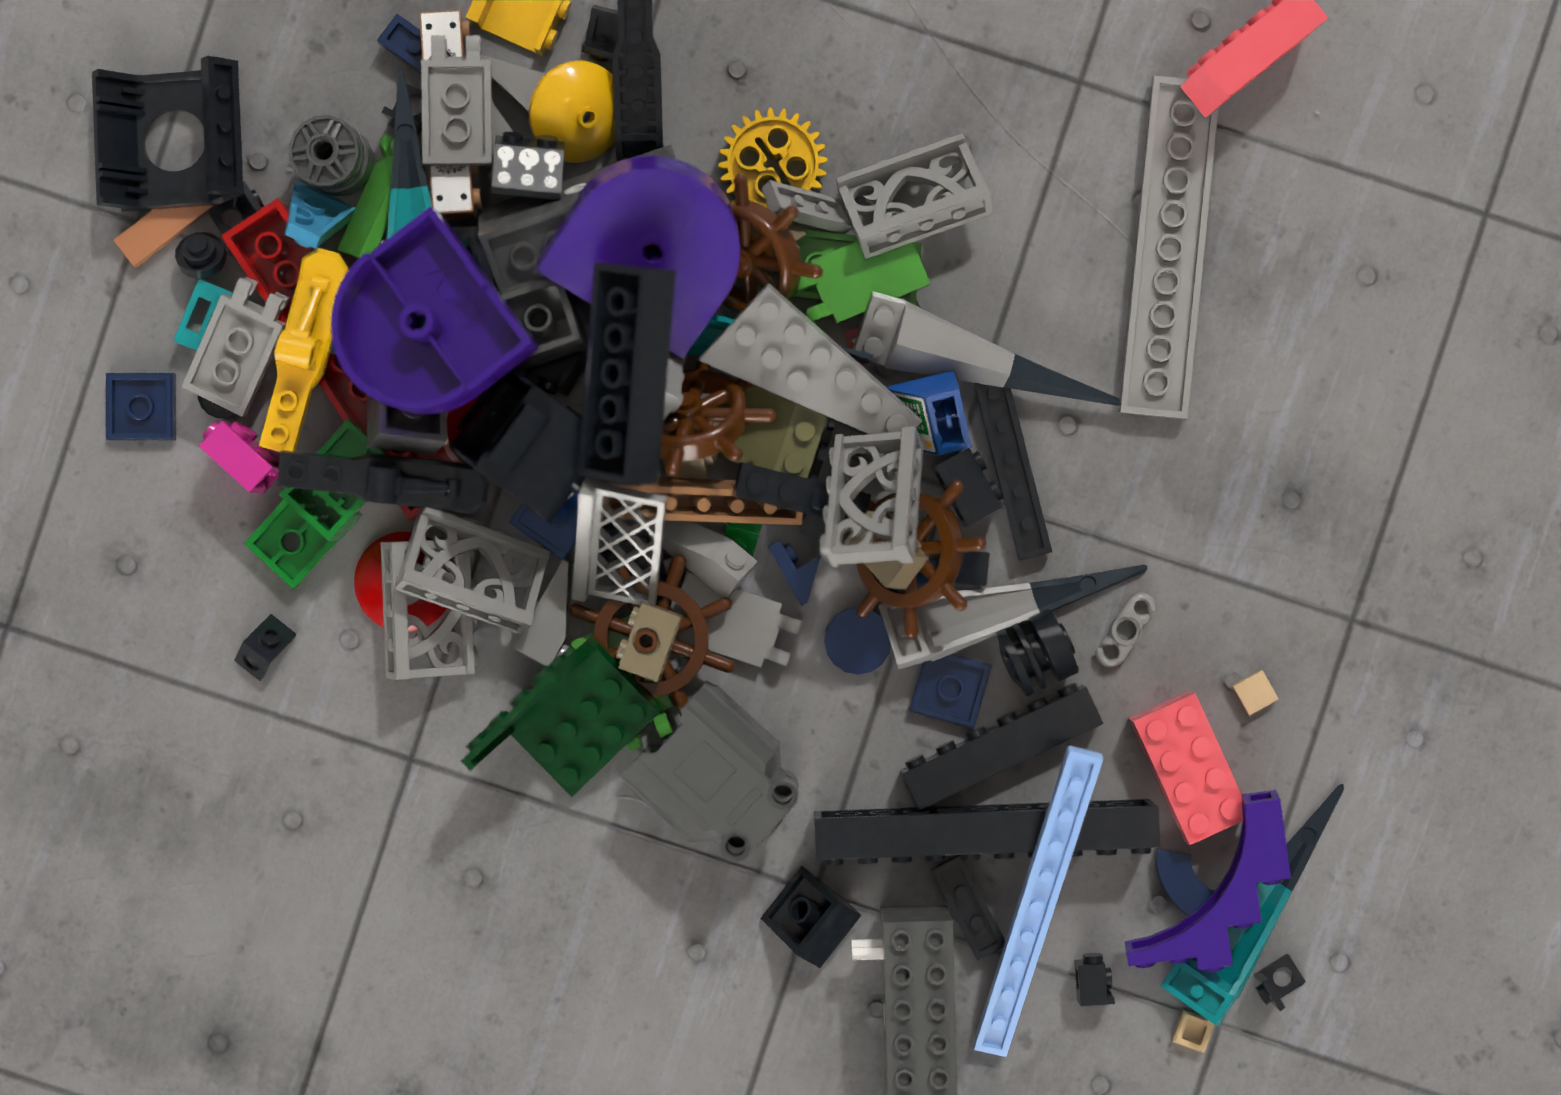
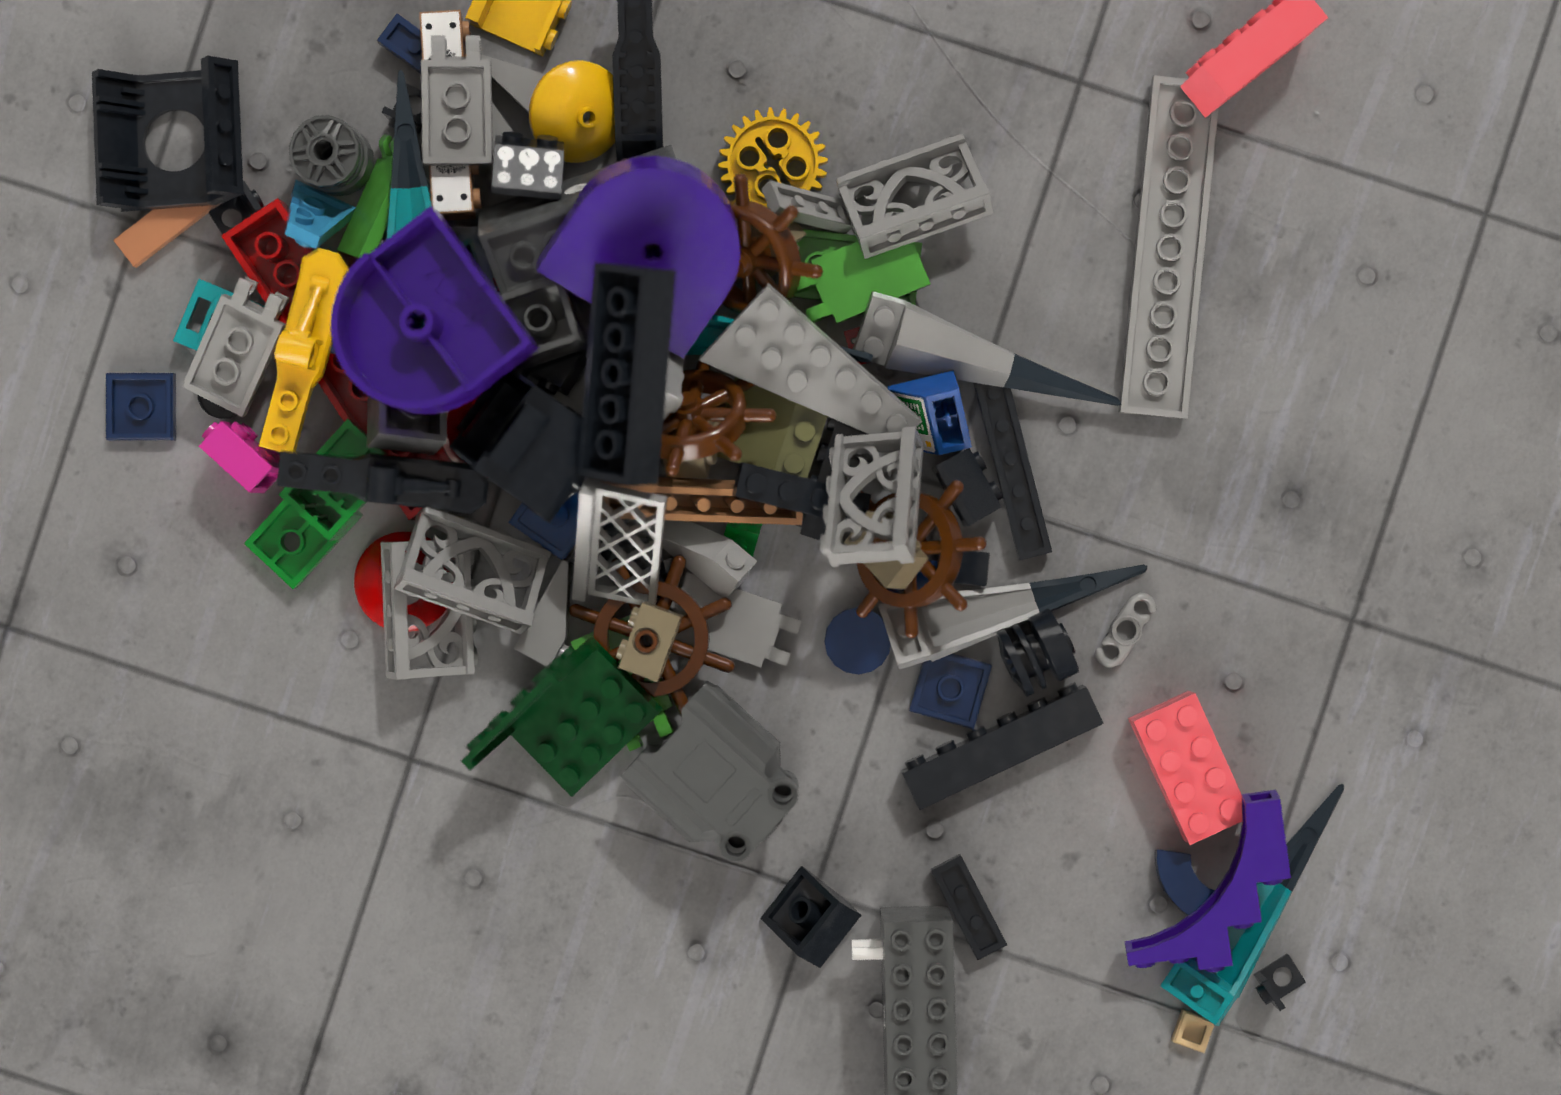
black plate [175,232,227,279] -> none
black bracket [234,614,297,681] -> none
black bracket [581,5,619,62] -> none
dark blue slope [768,540,820,606] -> none
black brick [814,799,1160,865] -> none
light blue plate [973,746,1103,1057] -> none
black brick [1074,953,1115,1006] -> none
tan tile [1231,669,1279,716] -> none

